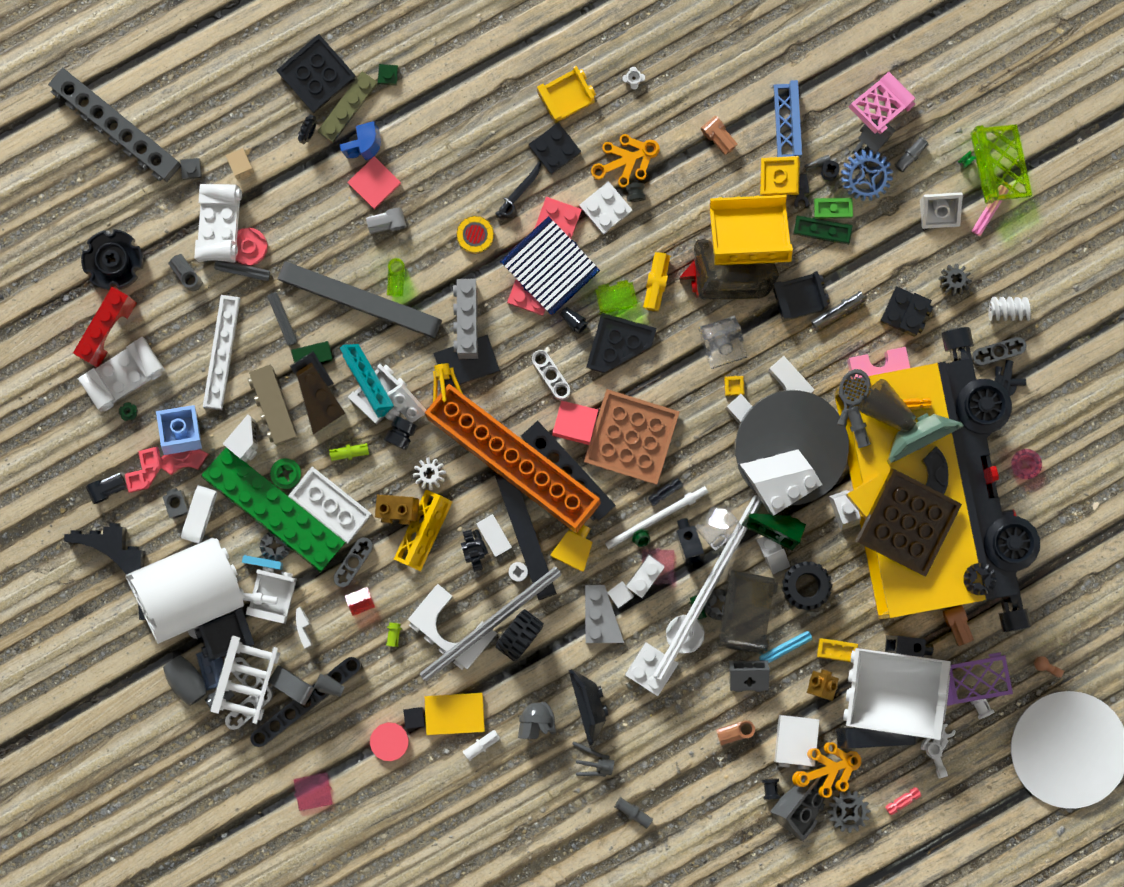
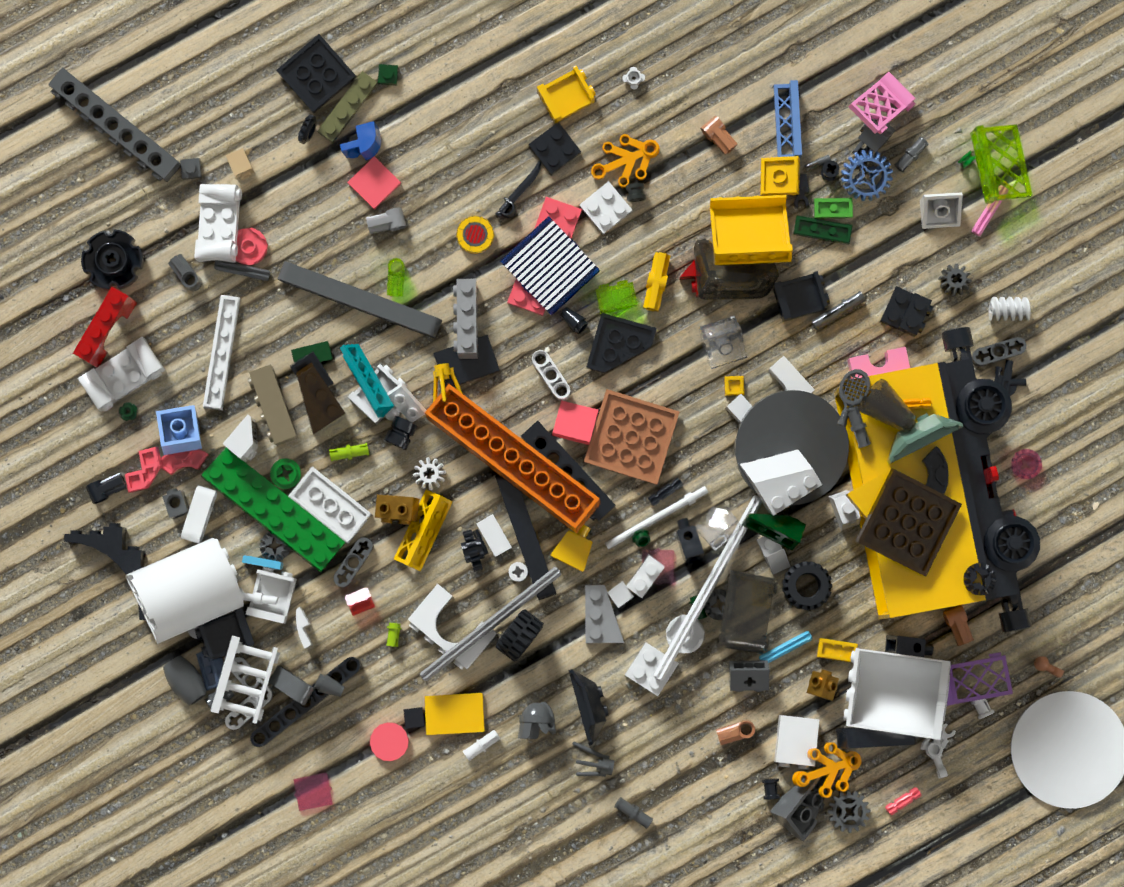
dark grey axle [267,292,297,346] -> none

